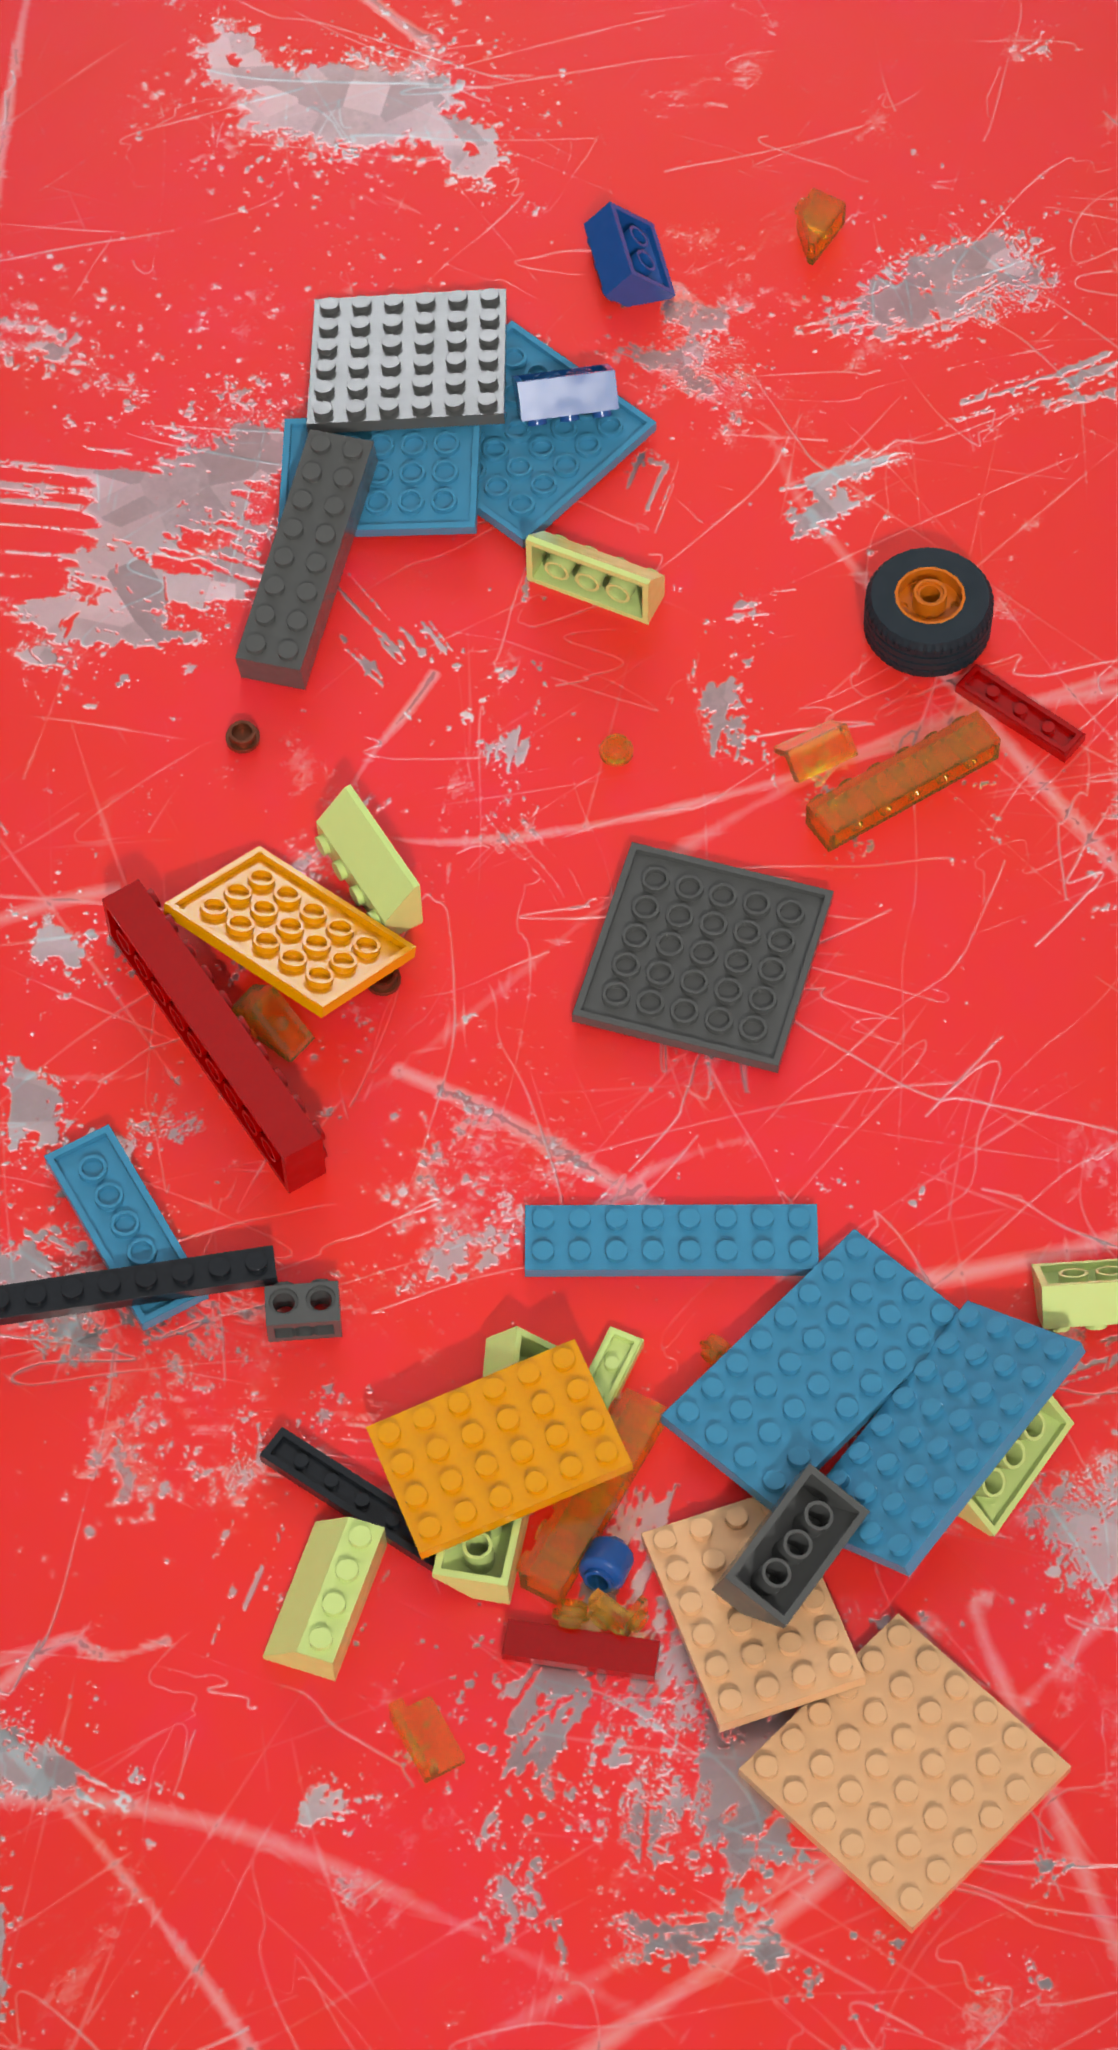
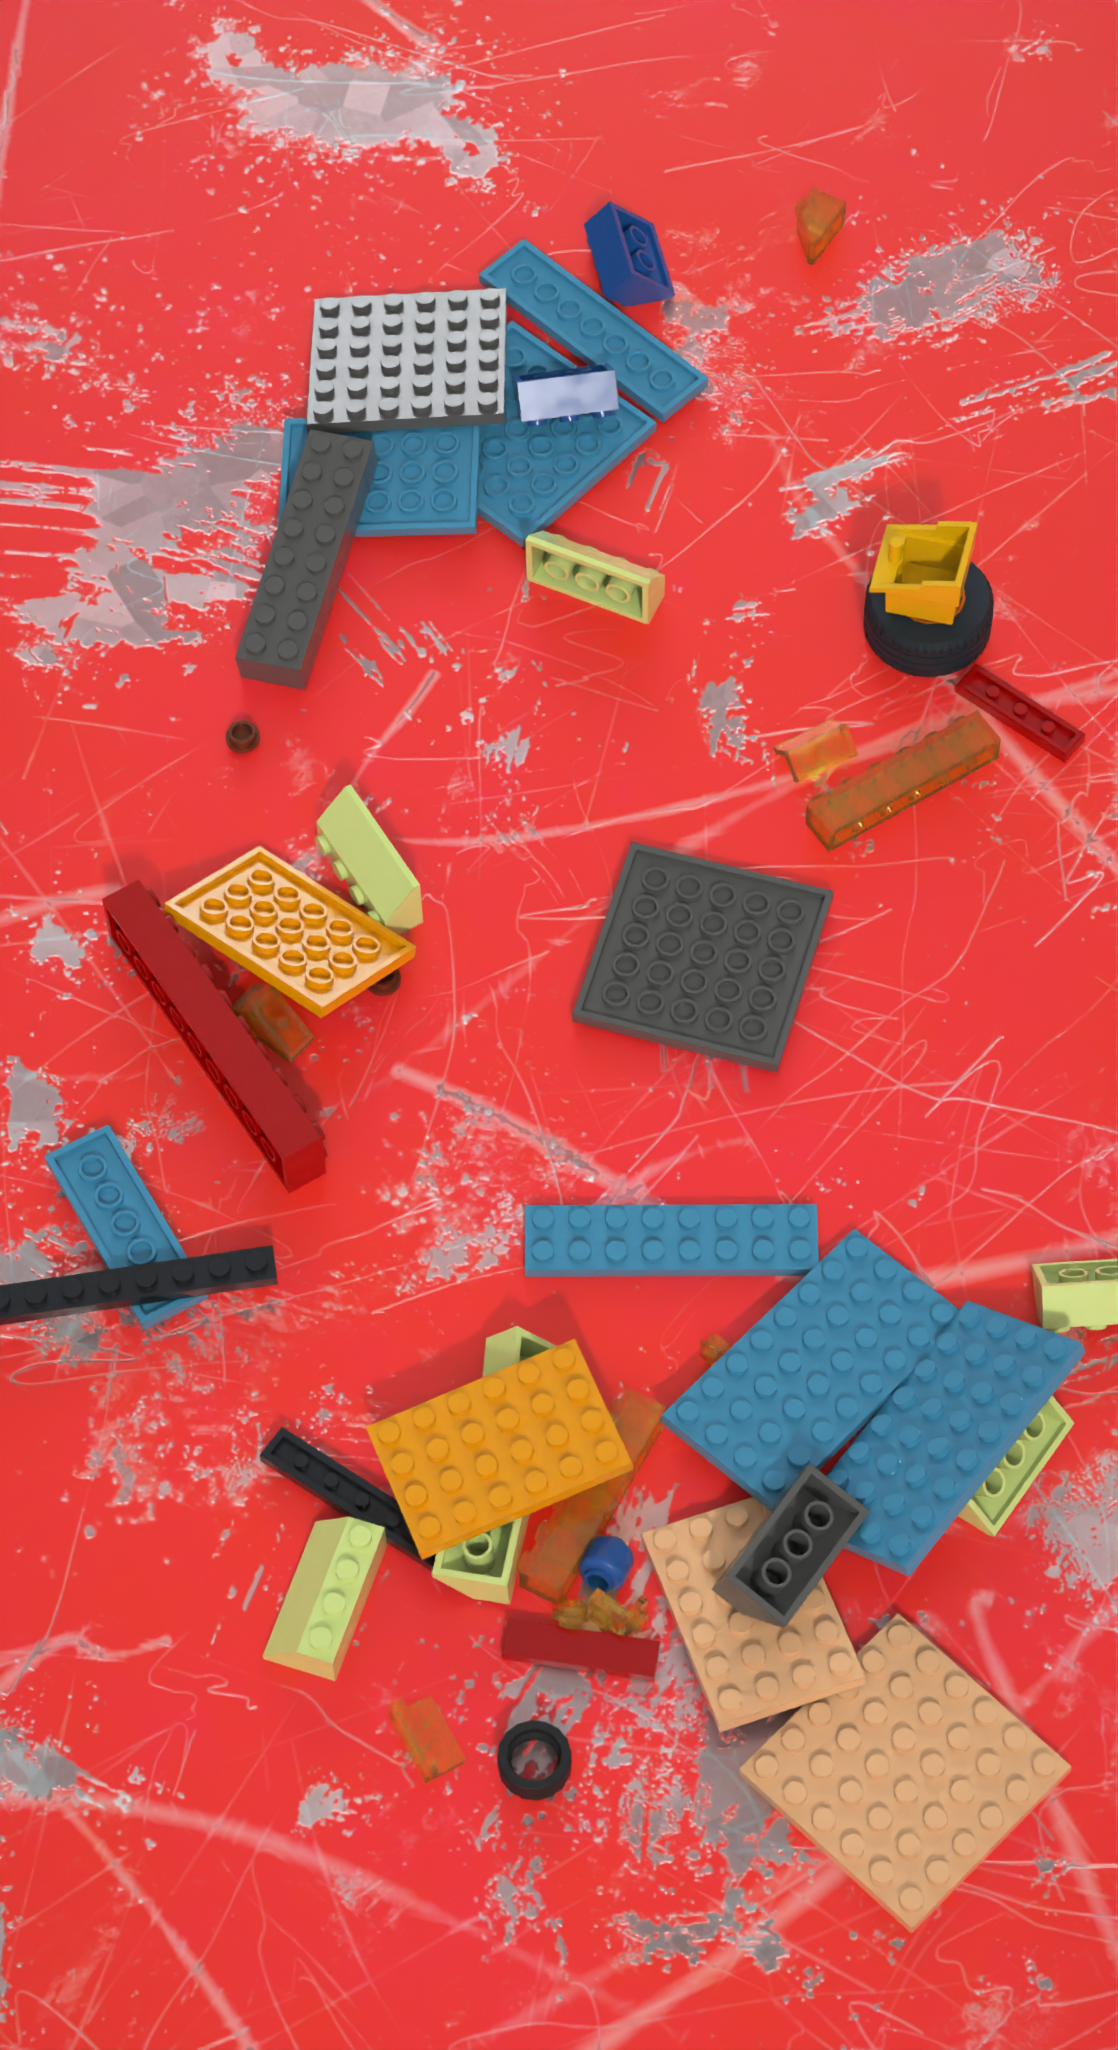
dark grey brick [264,1279,342,1342] -> none
yellowish green tile [589,1326,644,1414] -> none
plate [599,733,634,767] -> none
none -> dark azure plate [479,239,708,423]
none -> black tyre [497,1720,572,1800]
none -> yellow piece [869,521,978,625]

